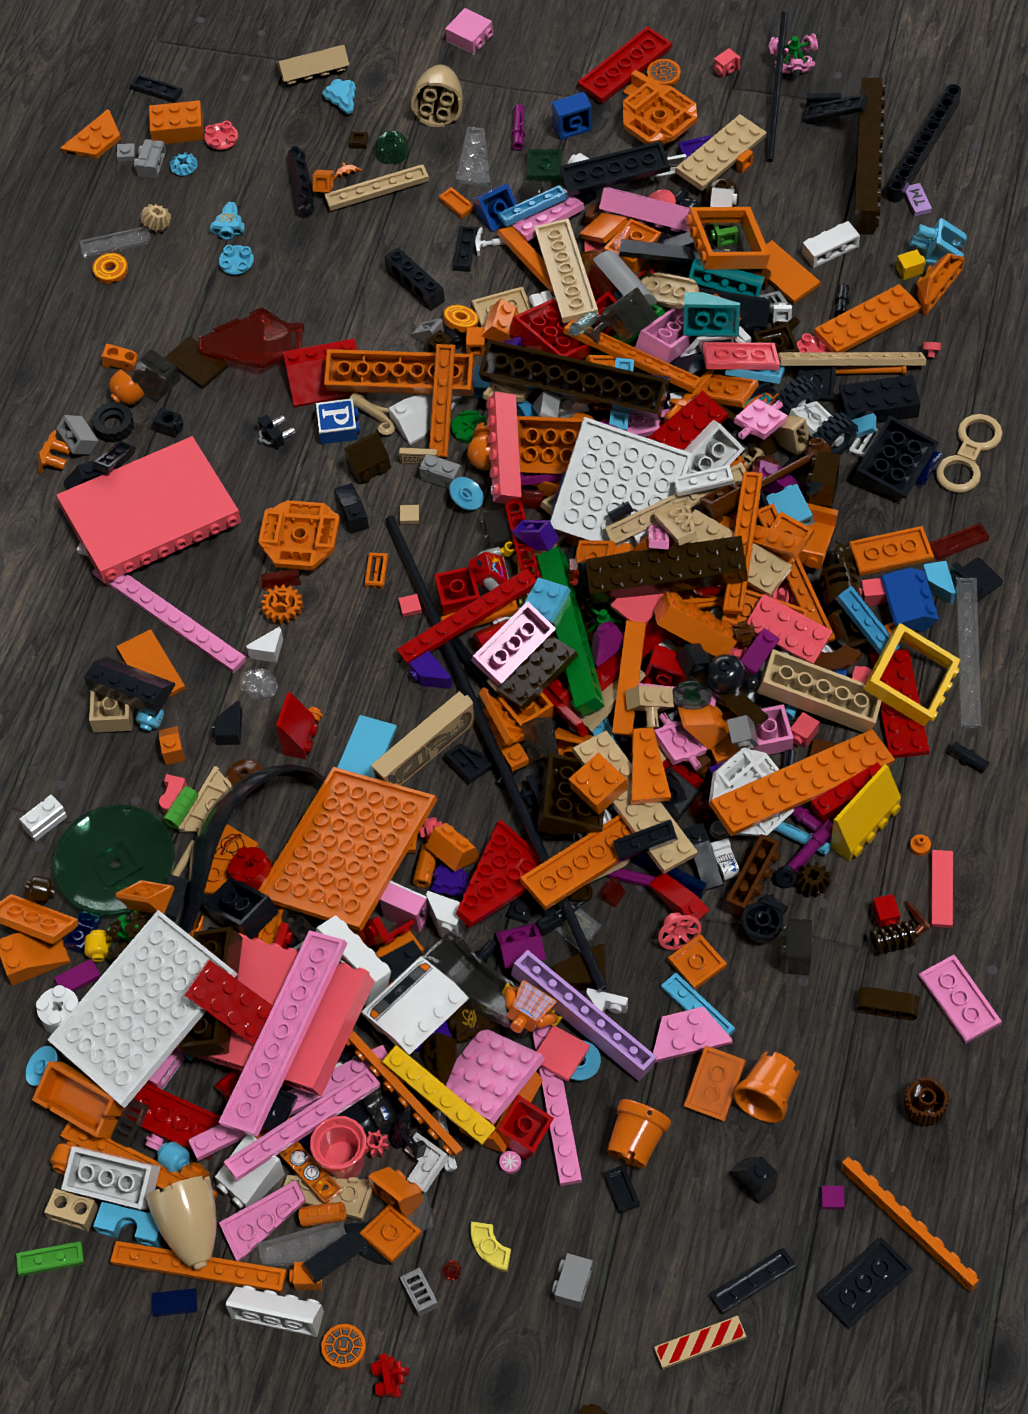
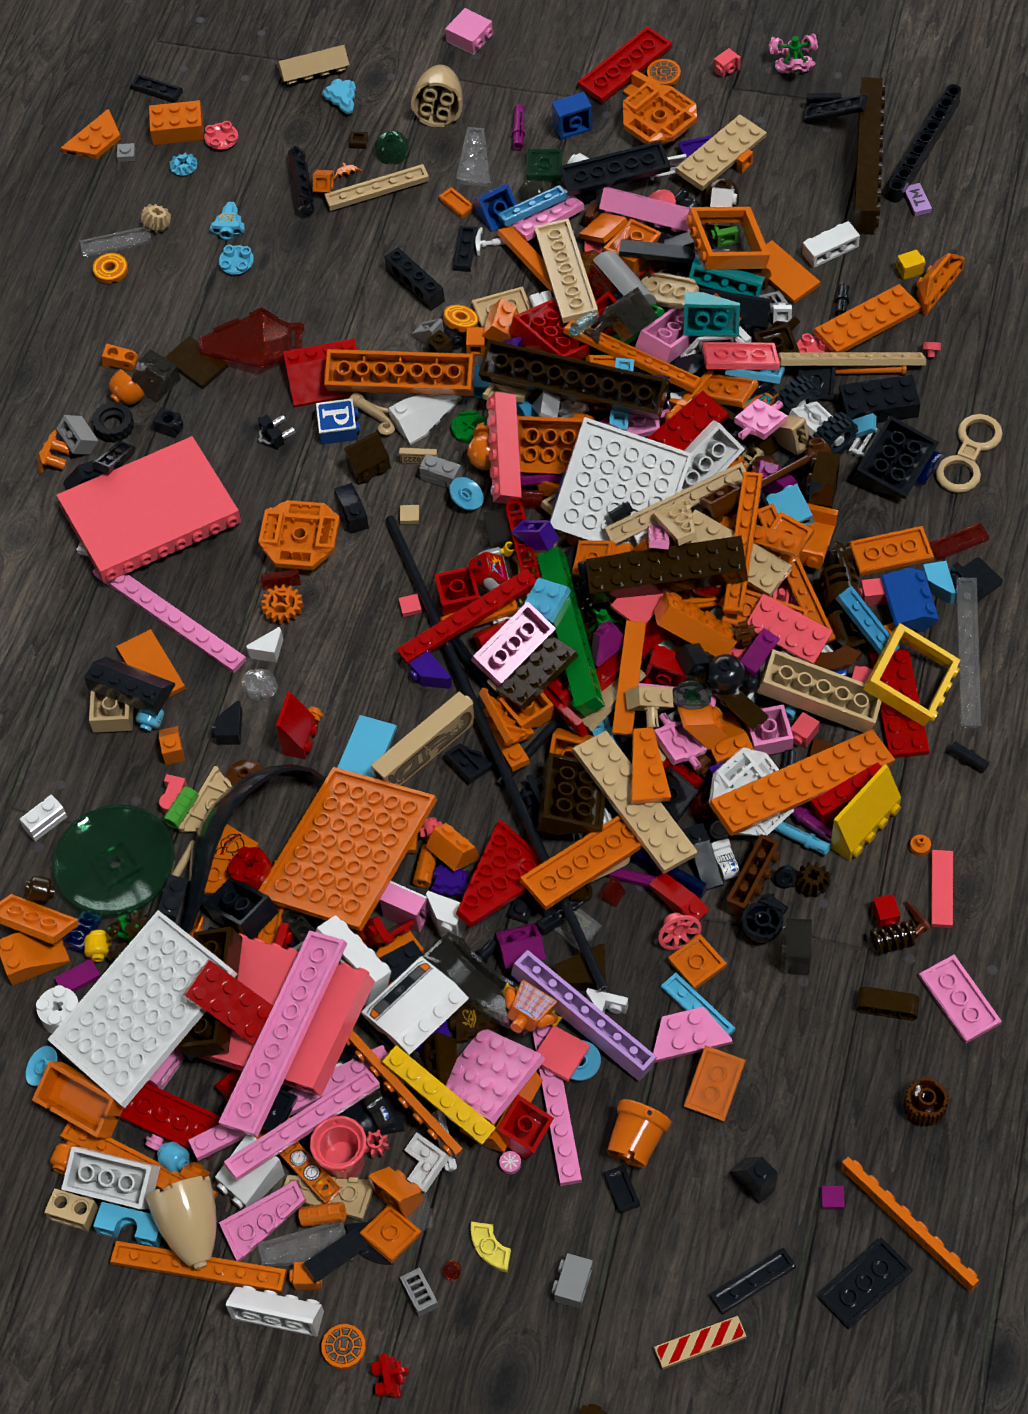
bright green tile [16,1241,85,1276] -> none
clear smoke slope [110,1098,150,1147] -> none
orange slope [116,880,174,914] -> none
light grey brick [134,139,166,179] -> none
clear blue tile [152,1288,198,1317] -> none
orange tile [365,552,388,589] -> none
black piece [391,1105,427,1159] -> none
orange tile [429,344,456,457] -> none
clear smoke brick [522,717,559,763] -> none
clear red tile [569,558,578,585] -> none
orange brick [569,752,628,815] -> none
black tile [613,819,678,861] -> none
white tile [673,465,734,496] -> none
light grey brick [727,715,759,750] -> none
orange piece [733,1052,800,1123] -> none
black piece [766,11,788,162] -> none
magenta pin [787,819,833,873] -> none
medium azure piece [909,218,967,265] -> none

